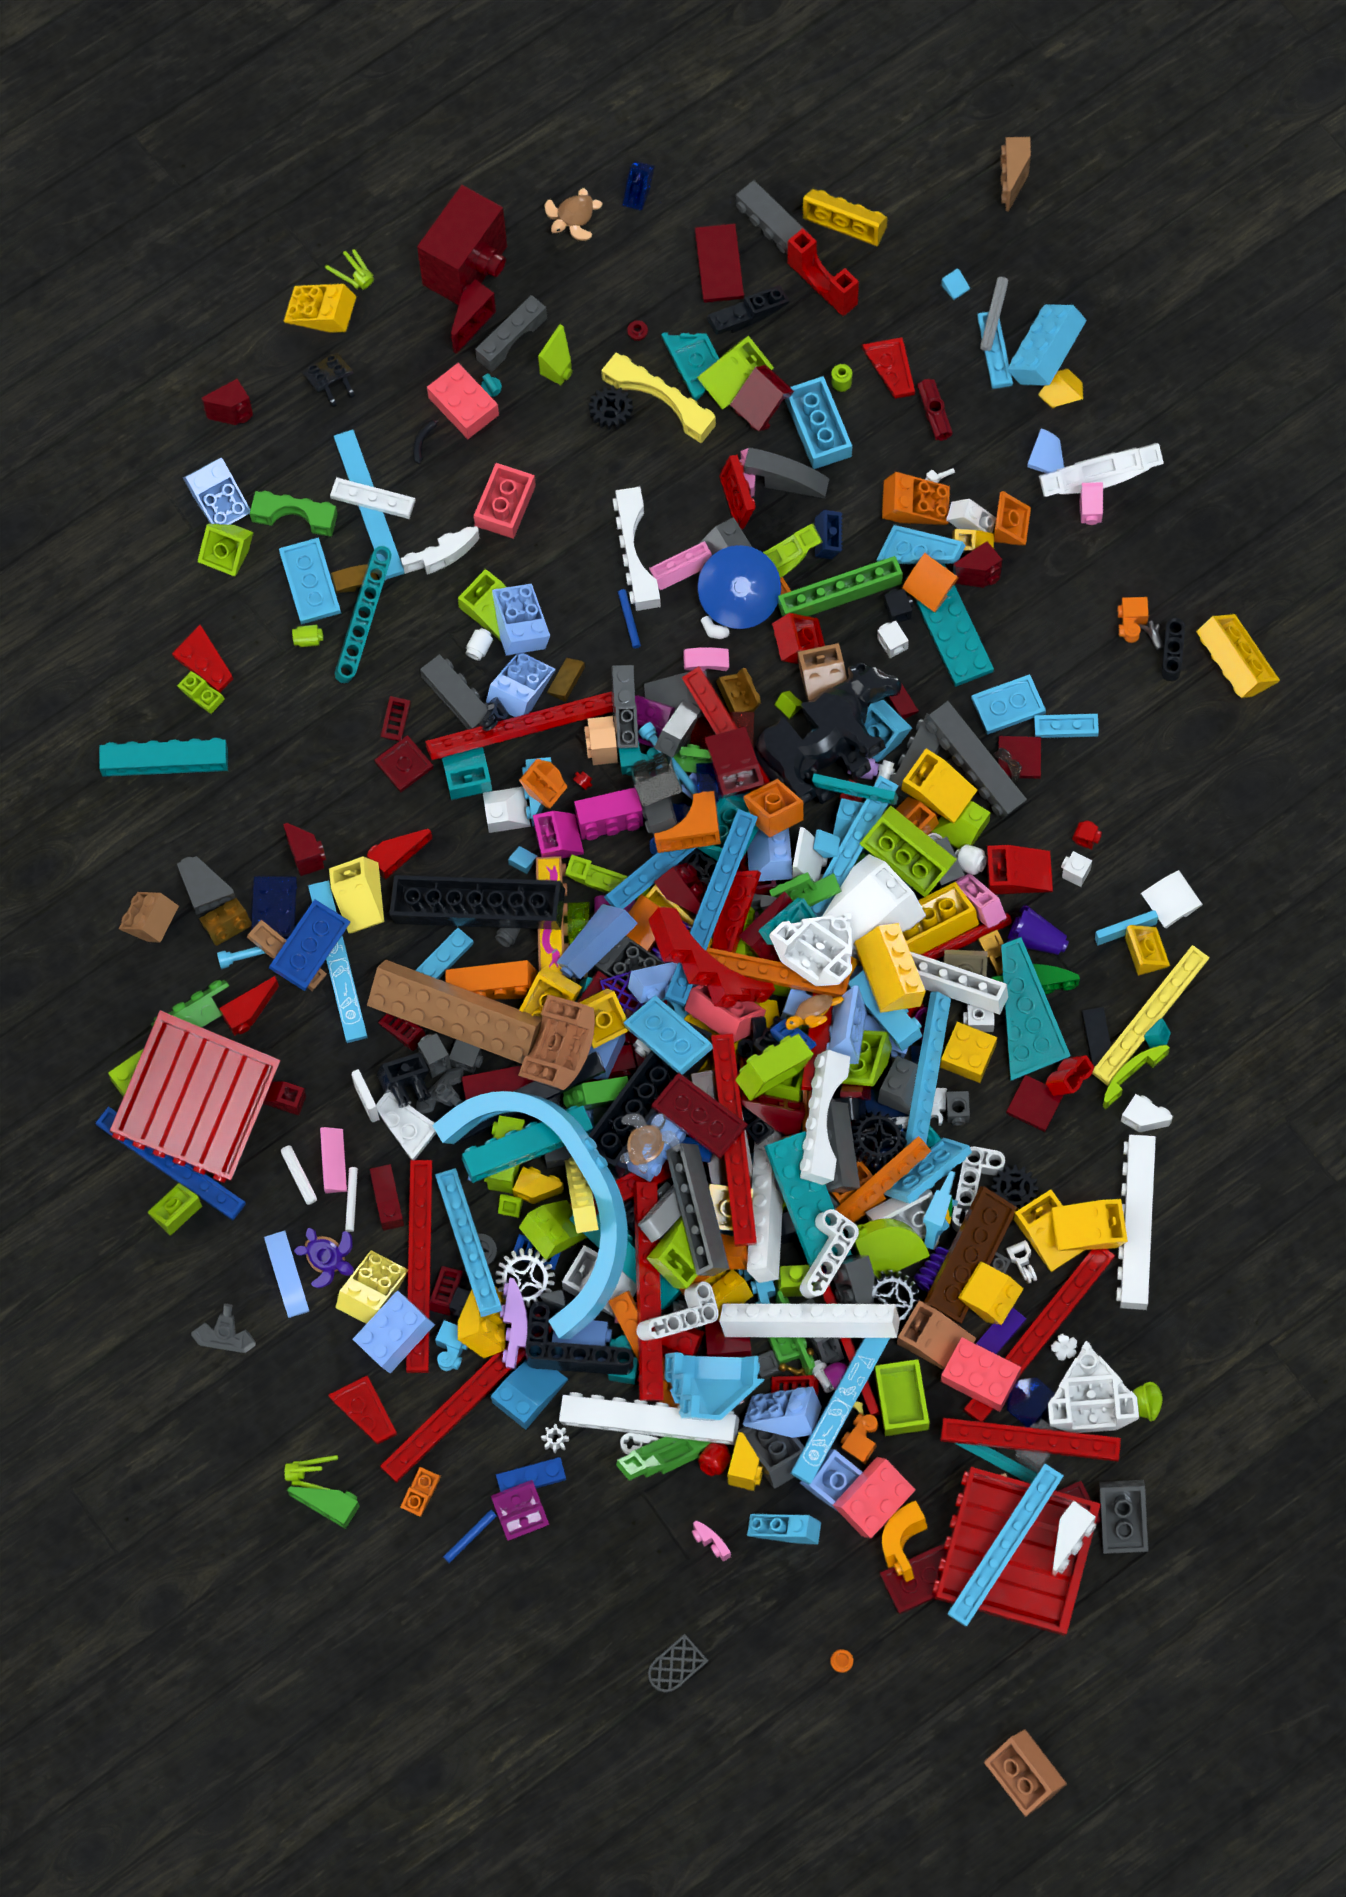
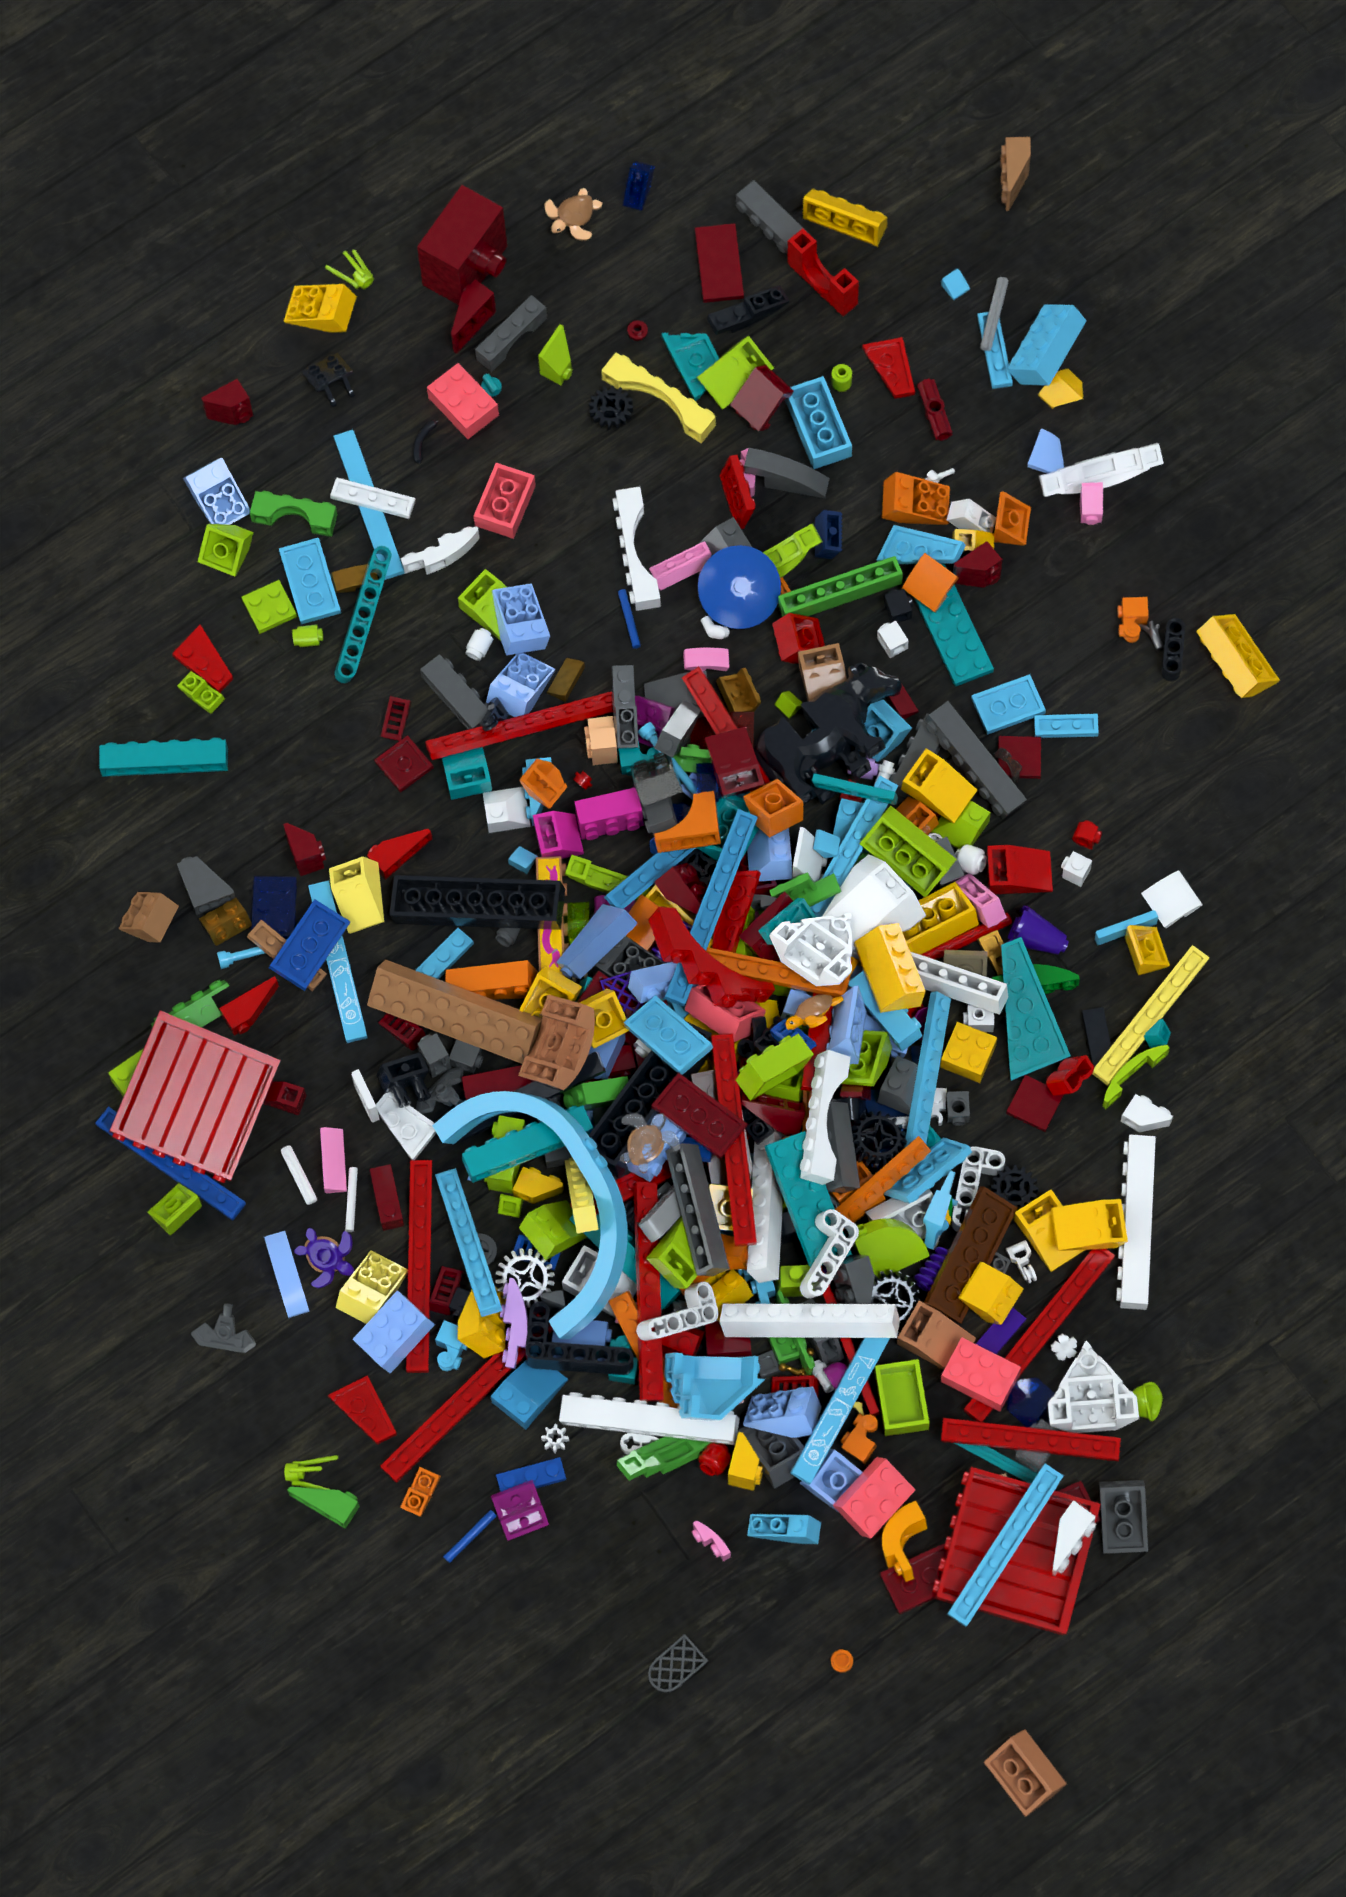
none -> lime plate [242,580,297,634]

